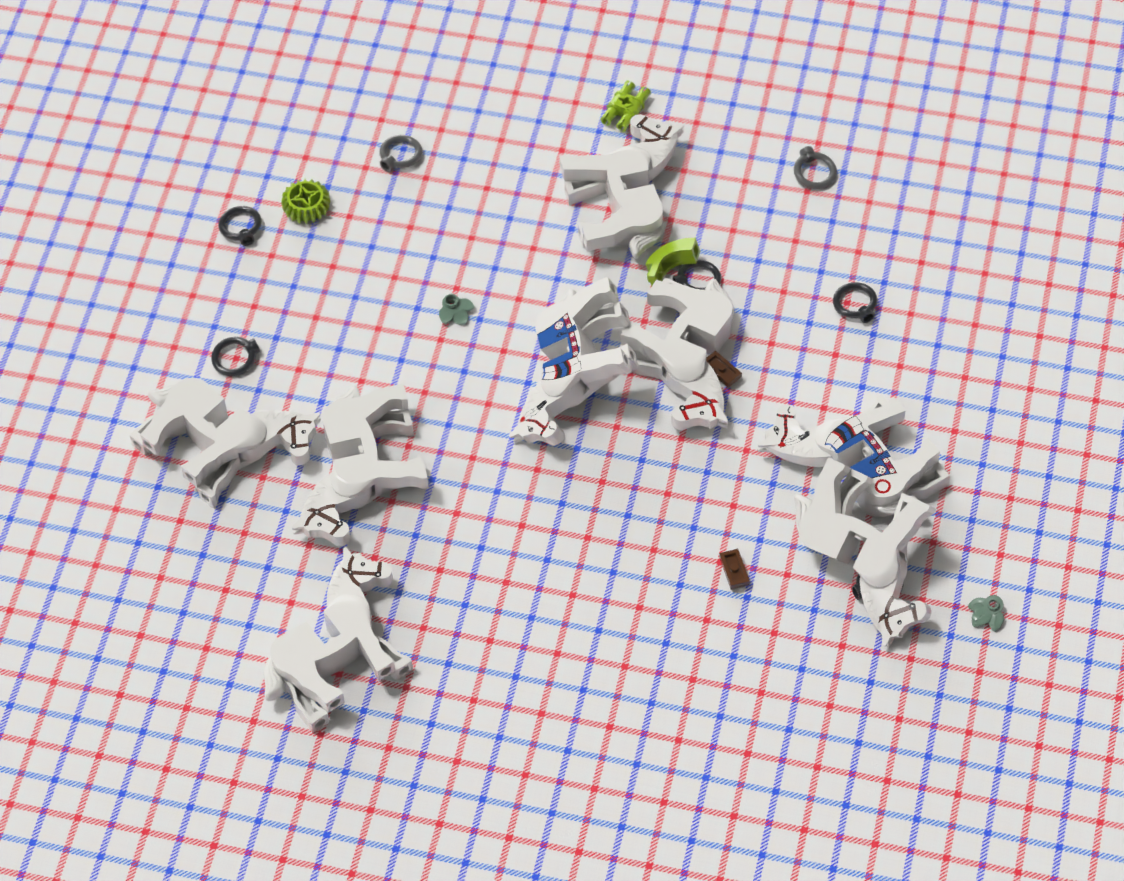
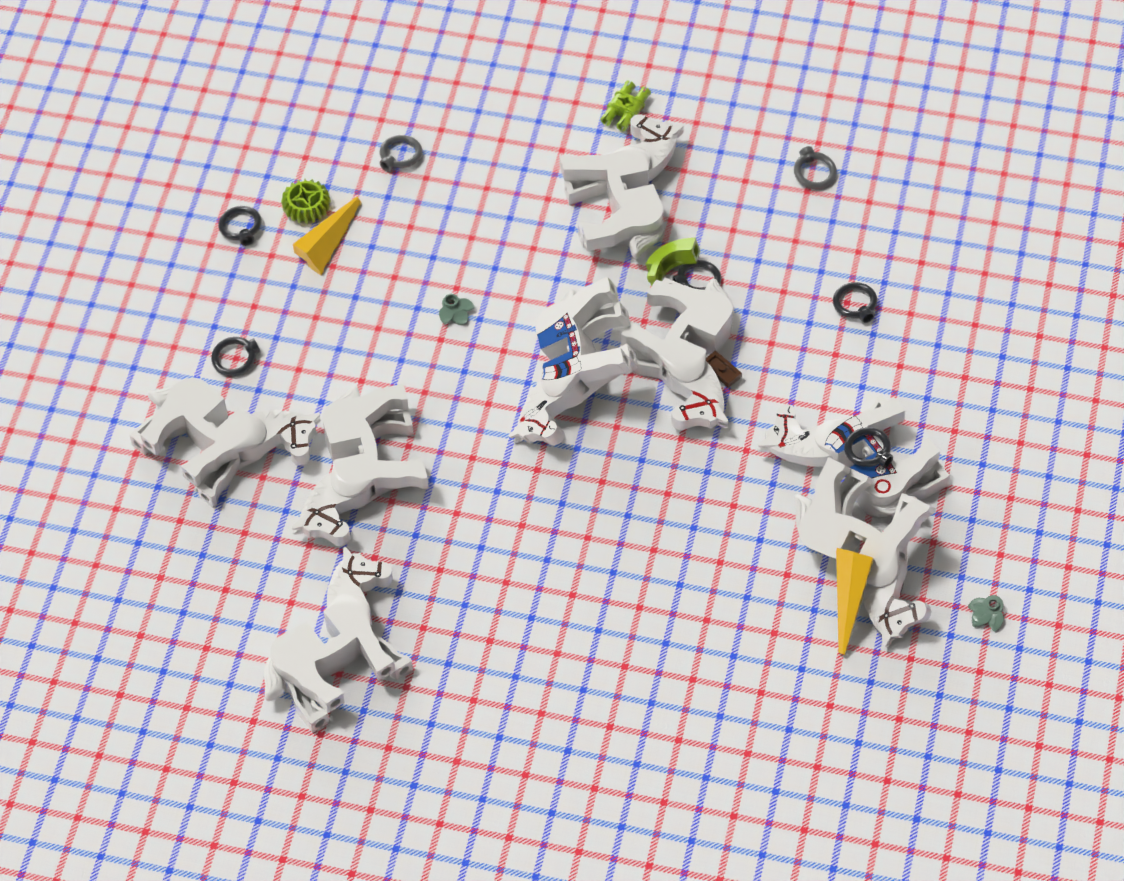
reddish brown plate [719,549,750,590] -> none
none -> yellow wedge [293,196,362,275]
none -> yellow wedge [836,548,874,655]
none -> black piece [844,427,893,468]

